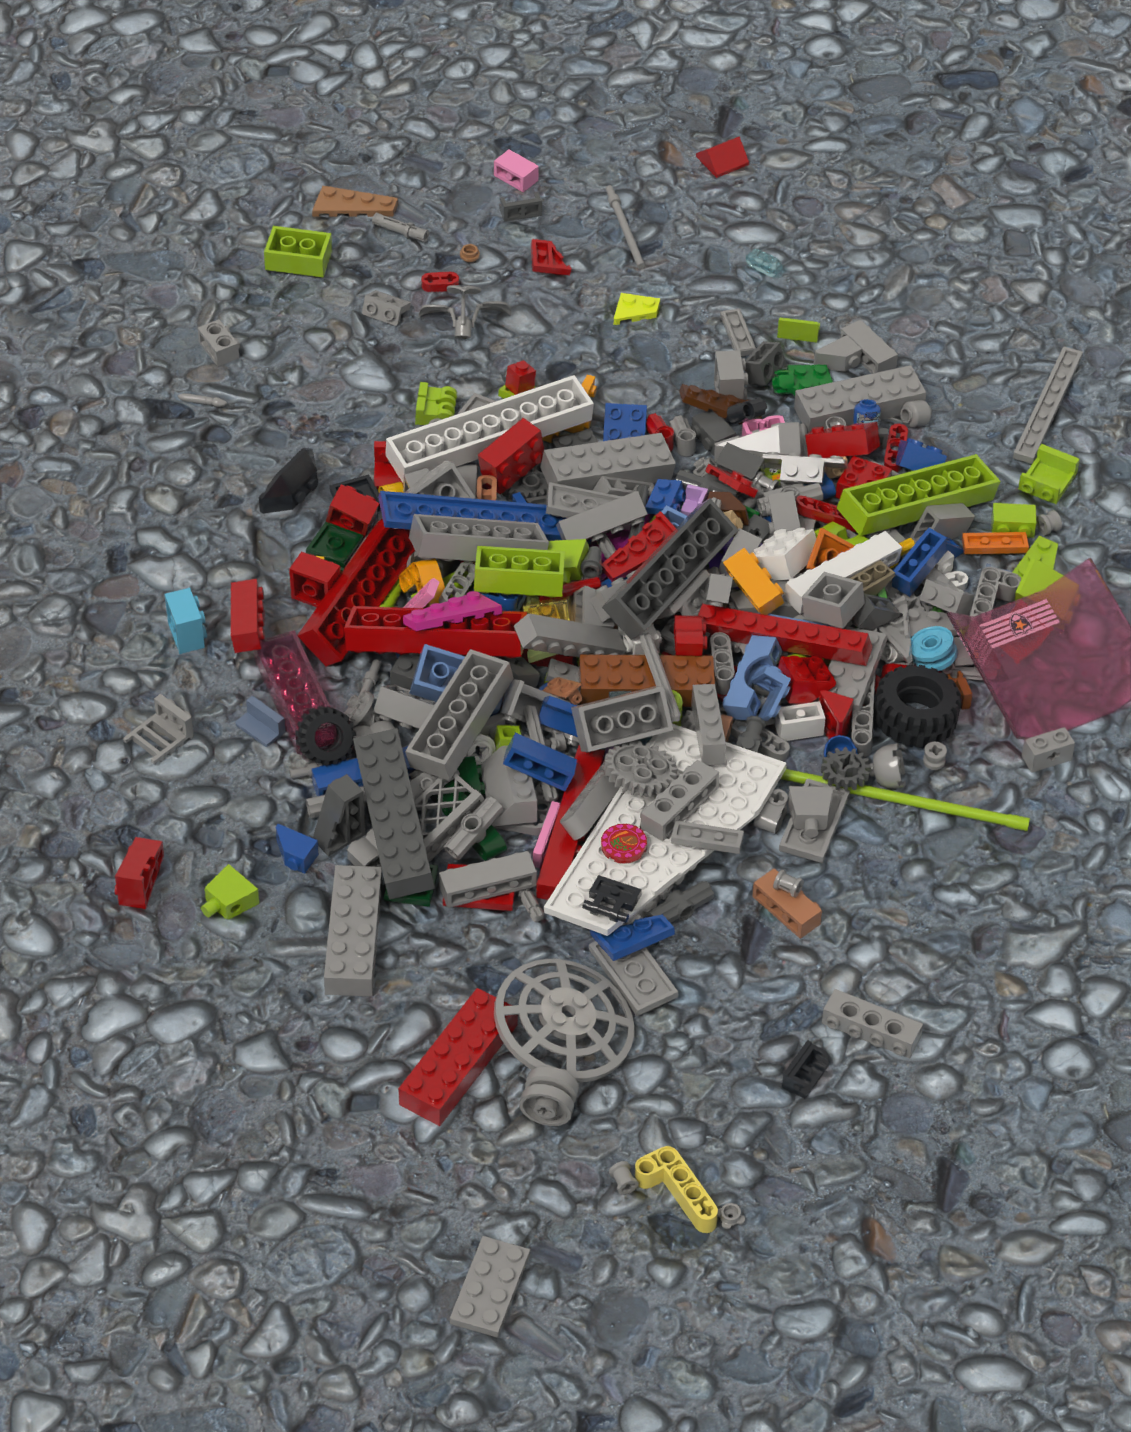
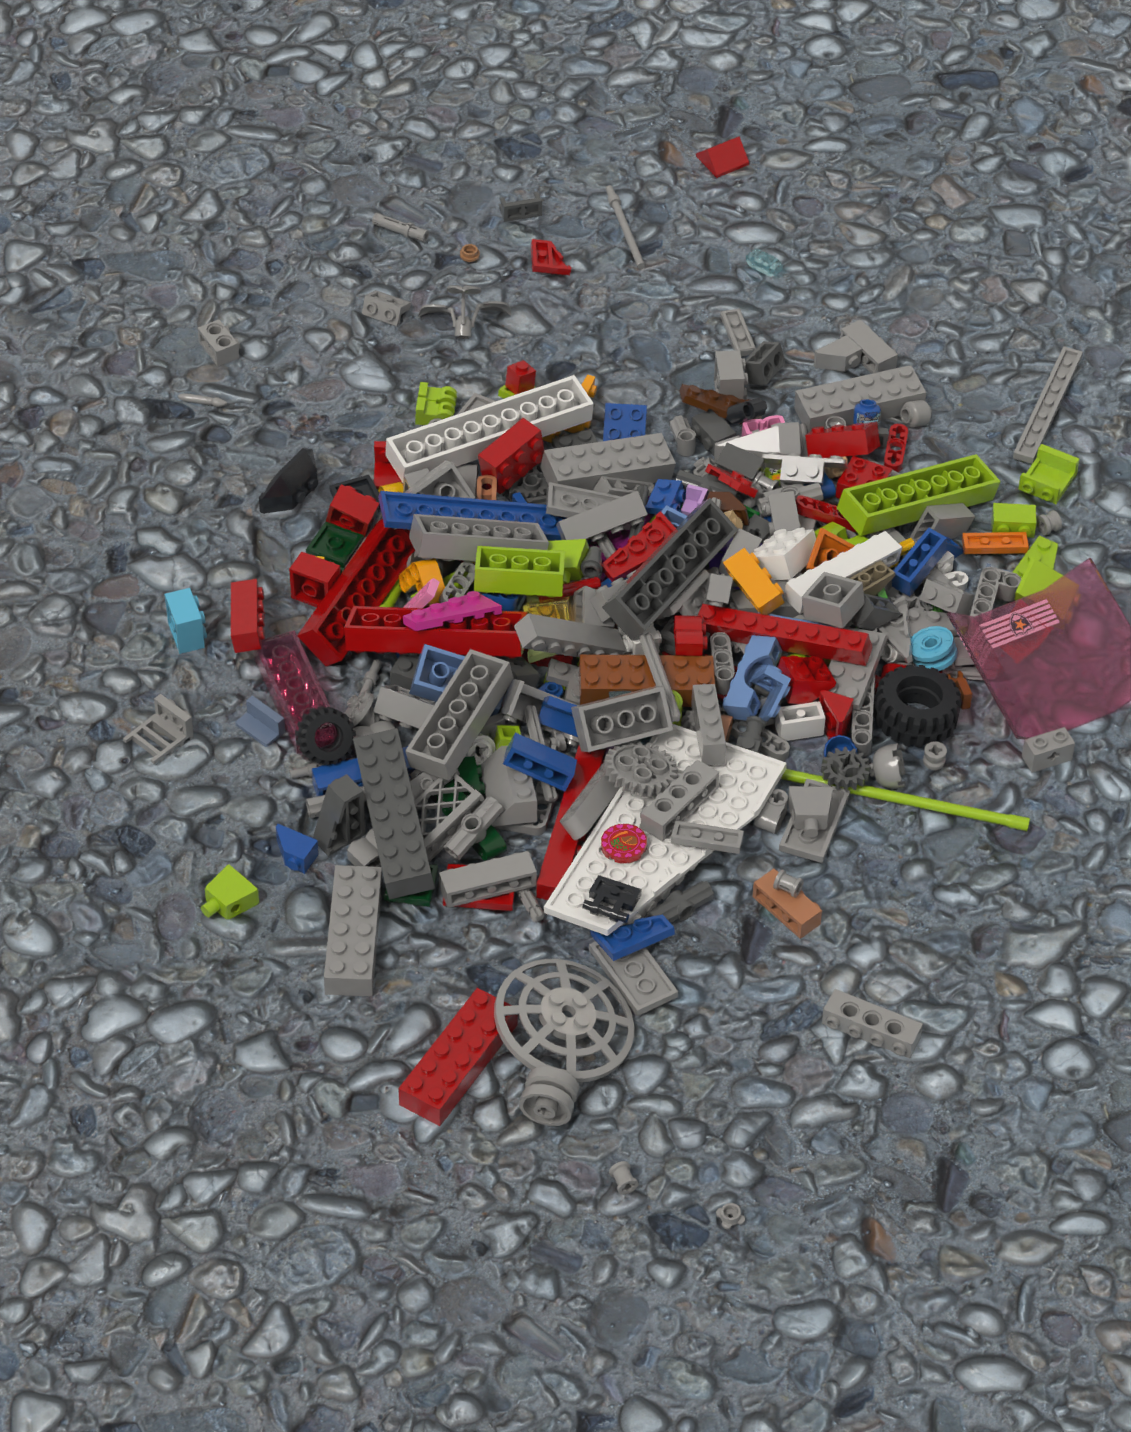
red wedge [115,837,164,909] -> none
lime brick [264,226,332,277] -> none
medium nougat wing [312,186,398,217] -> none
red beam [421,272,459,292] -> none
light grey plate [450,1236,530,1338] -> none
bright pink brick [494,150,539,192] -> none
bright pink tile [533,801,560,869] -> none
nougat hinge [542,677,582,705] -> none
neon yellow wing [613,293,660,325] -> none
light yellow beam [635,1146,718,1233] -> none
red piece [646,413,674,452] -> none
green plate [772,364,833,396] -> none
lime panel [777,317,820,343] -> none
black hinge [782,1040,829,1099] -> none
blue slope [896,438,947,471] -> none

